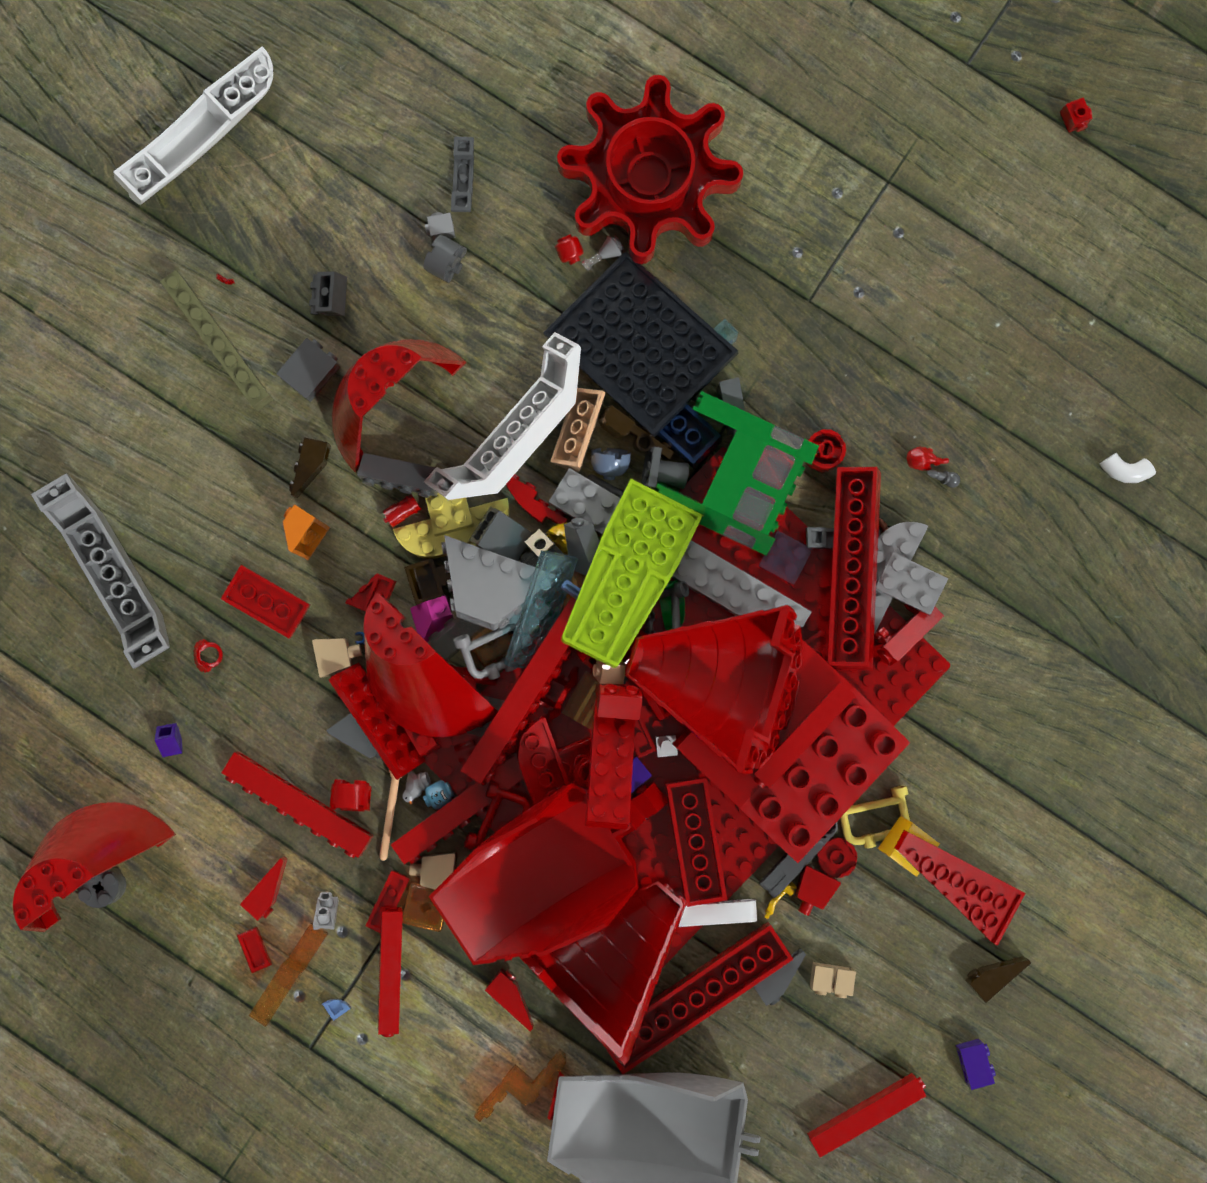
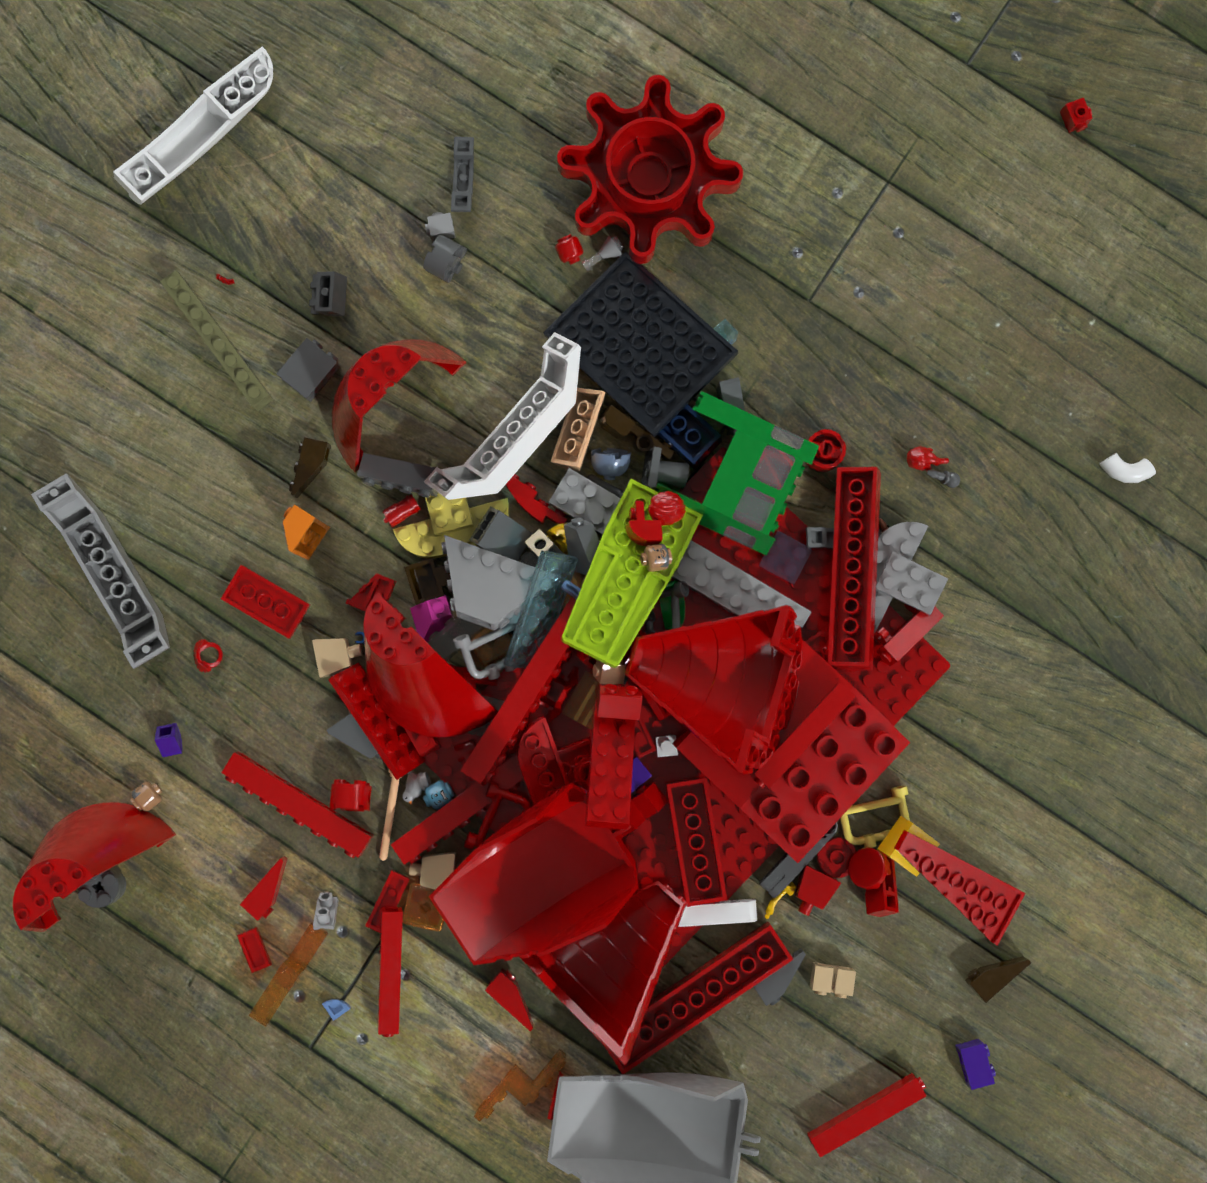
none -> medium nougat head [130,781,163,811]
none -> red brick [625,501,663,546]
none -> medium nougat head [640,544,672,572]
none -> red hair [648,491,686,526]
none -> red tile [848,847,890,889]
none -> red slope [865,850,899,917]

